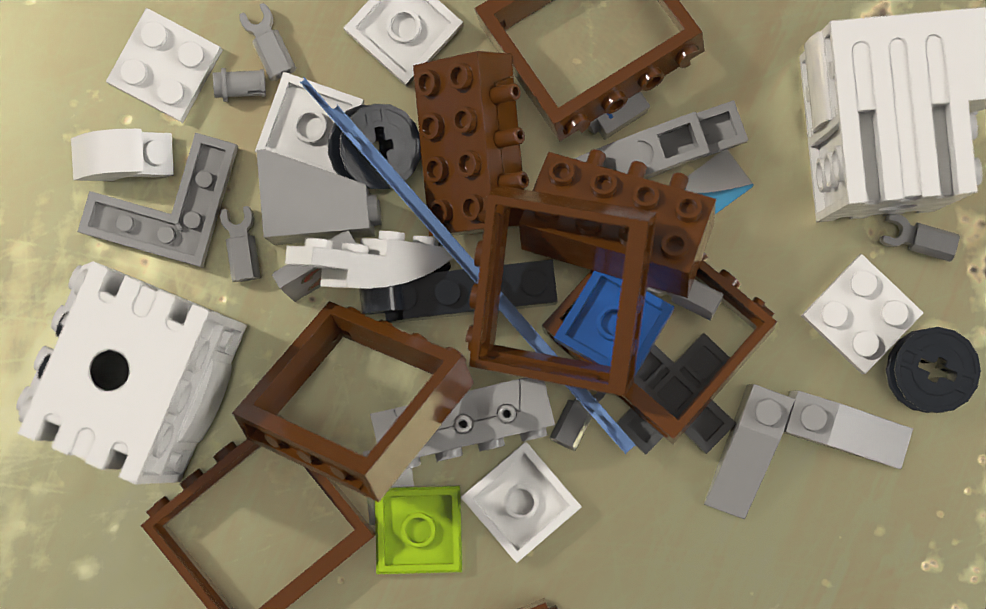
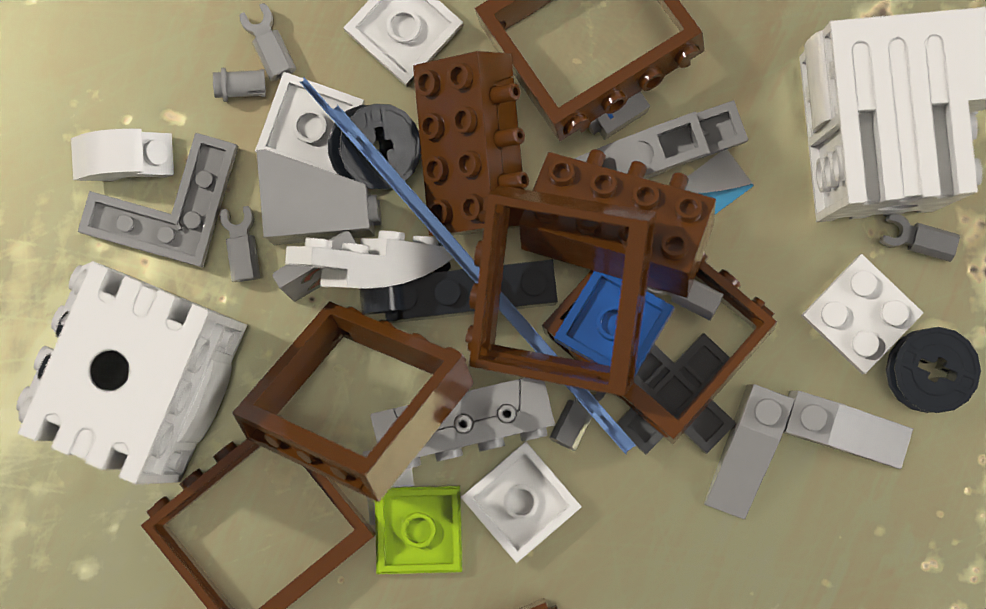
white plate [106,8,223,123] -> none

